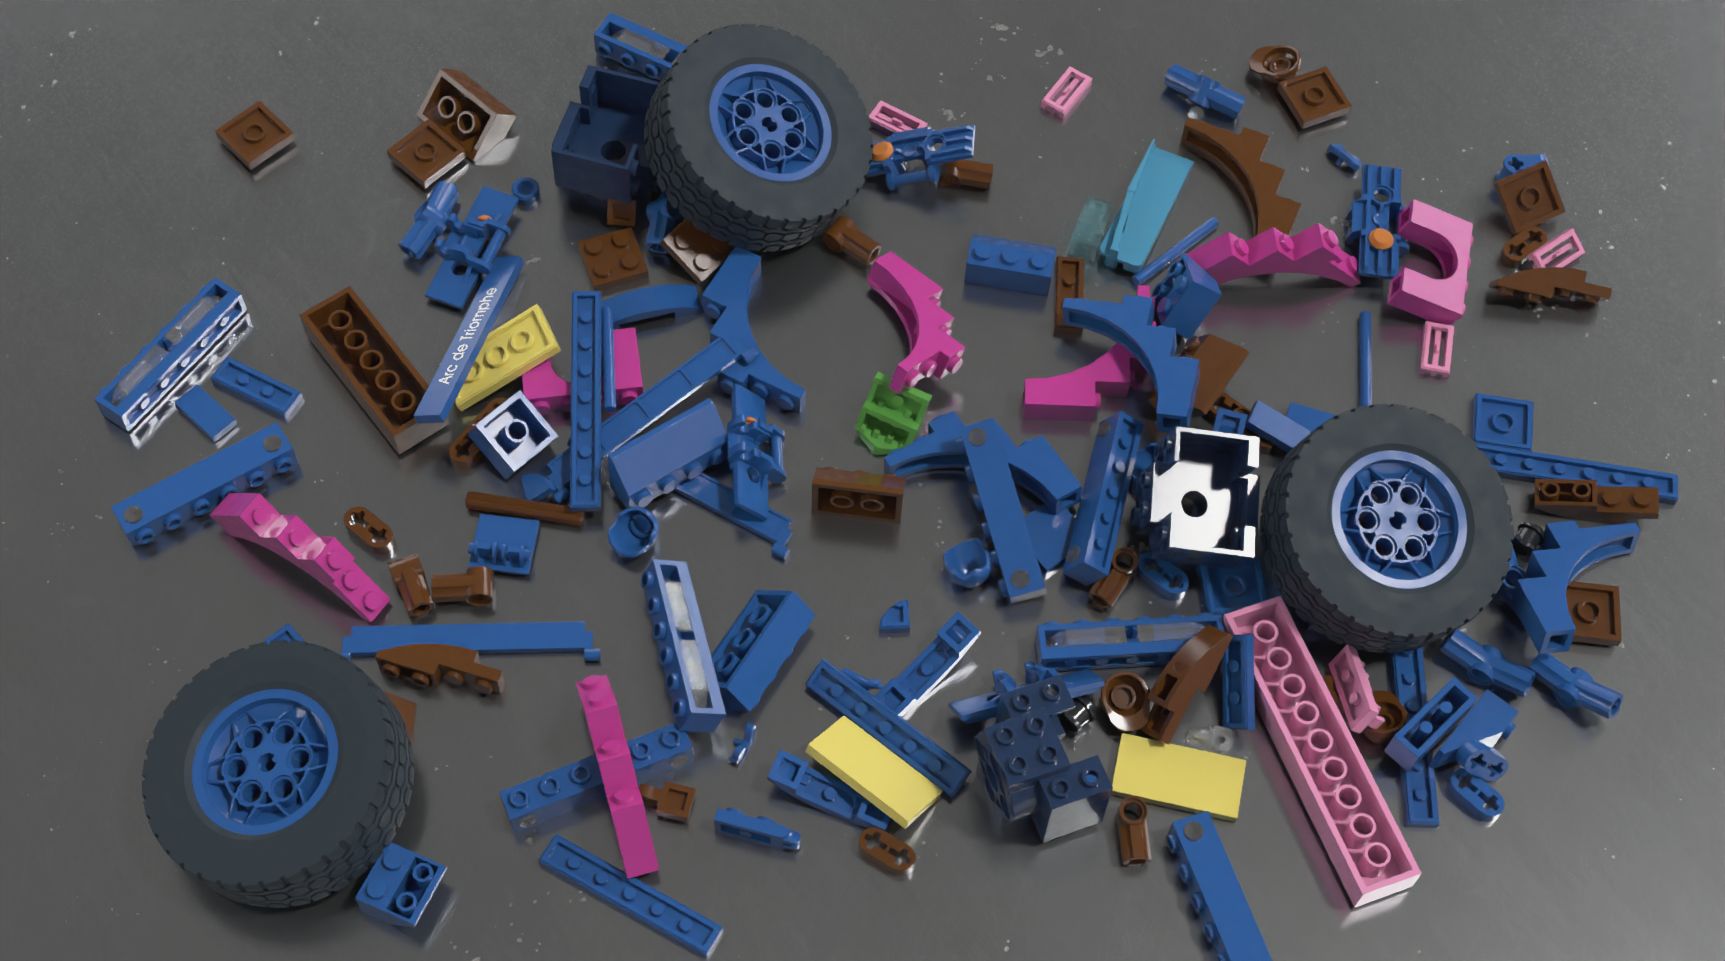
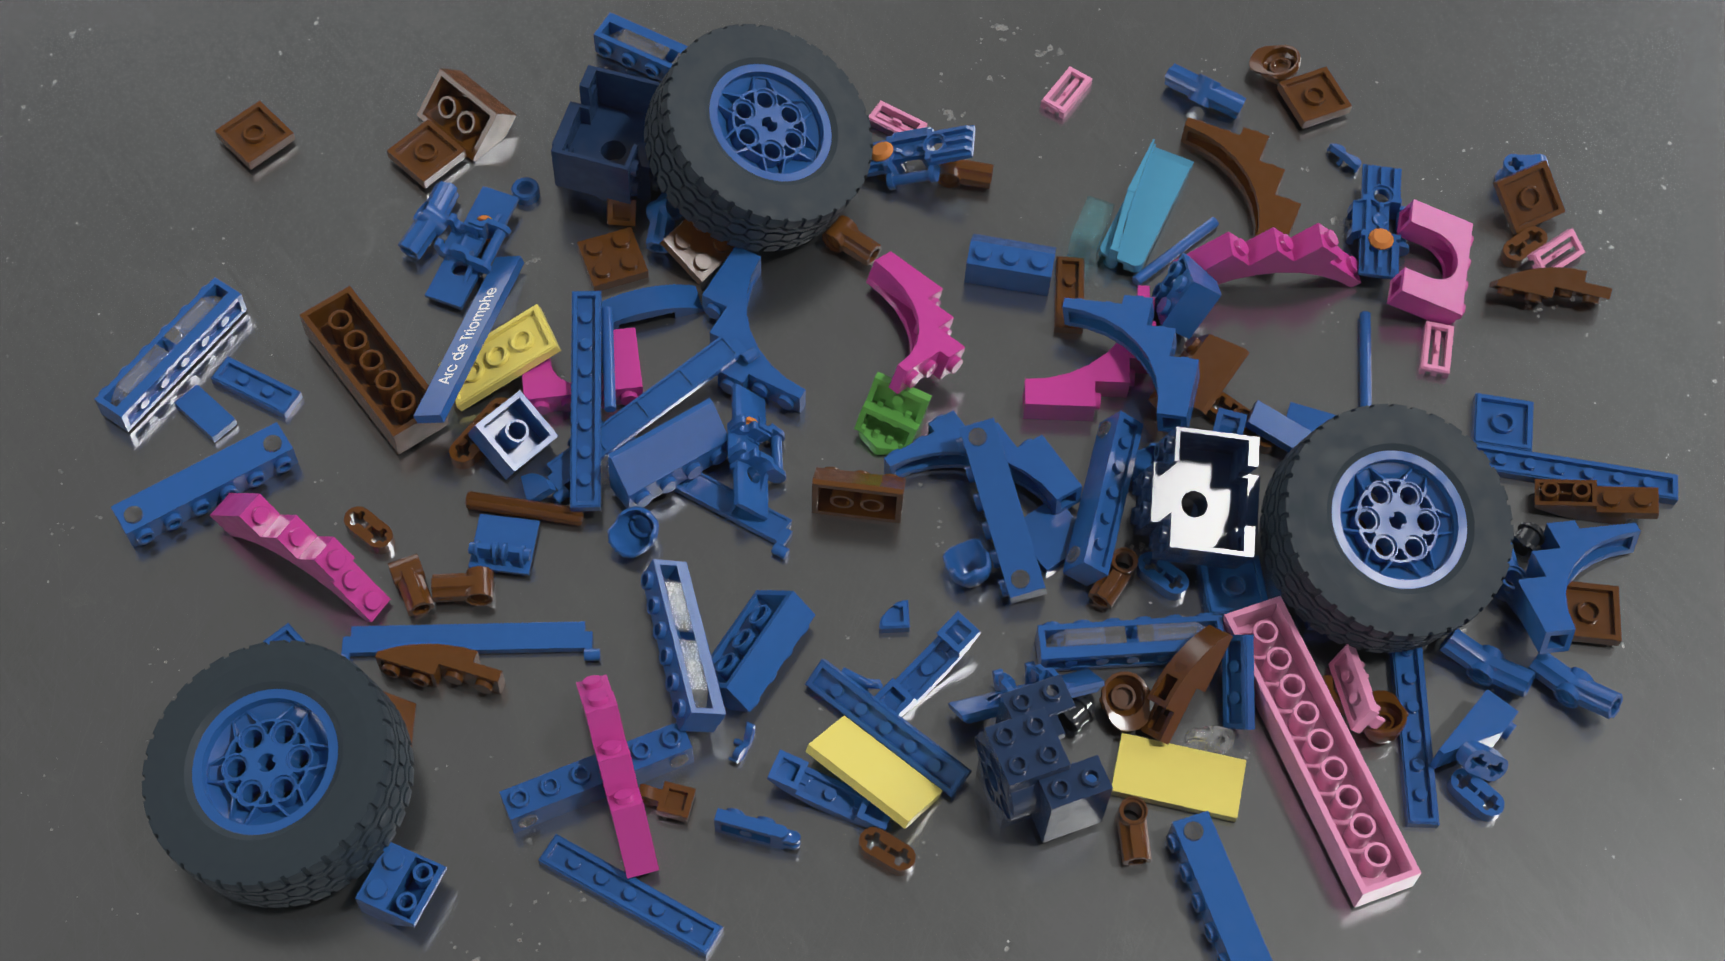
blue brick [1384,677,1478,772] -> none

